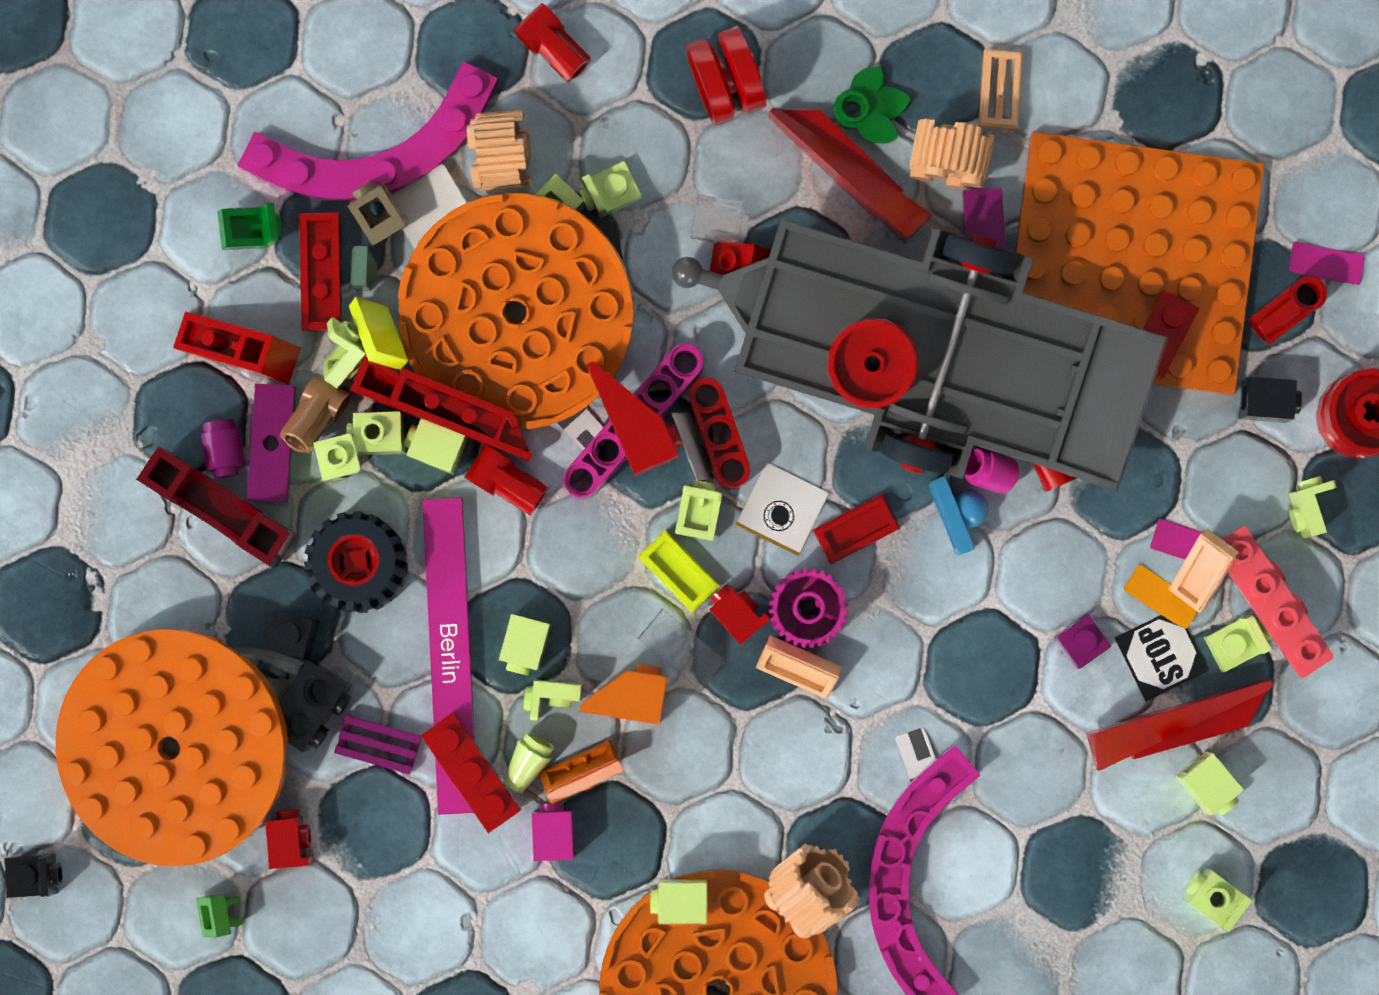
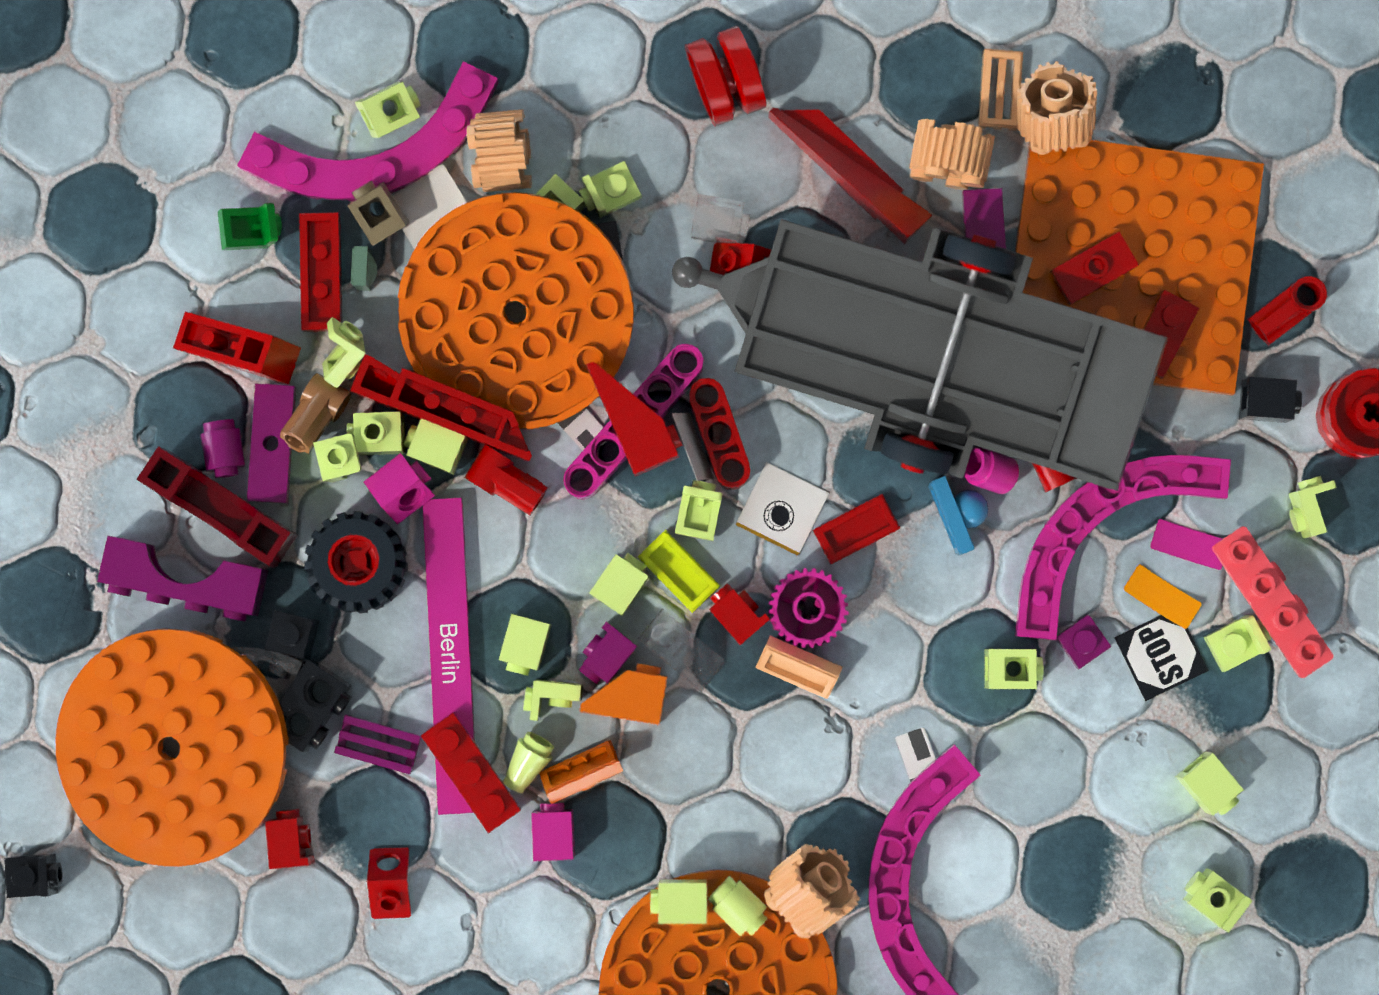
bright green tile [196,894,245,937] -> none
neon yellow tile [349,297,408,370] -> none
red piece [513,3,592,83] -> none
red wheel [828,318,920,408] -> none
green plate [833,67,910,144] -> none
red wedge [1085,679,1273,771] -> none
light nougat tile [1169,529,1239,613] -> none
dark pink sticker [1288,241,1365,285] -> none
none -> magenta arch [97,536,269,622]
none -> yellowish green brick [355,82,421,138]
none -> dark pink brick [363,453,435,525]
none -> red bracket [367,847,411,919]
none -> magenta brick [579,621,638,684]
none -> yellowish green brick [589,553,649,616]
none -> yellowish green brick [708,876,767,936]
none -> yellowish green brick [984,649,1044,689]
none -> dark pink plate [1015,455,1231,640]
none -> light nougat brick [1017,61,1097,155]
none -> red plate [1050,231,1139,306]

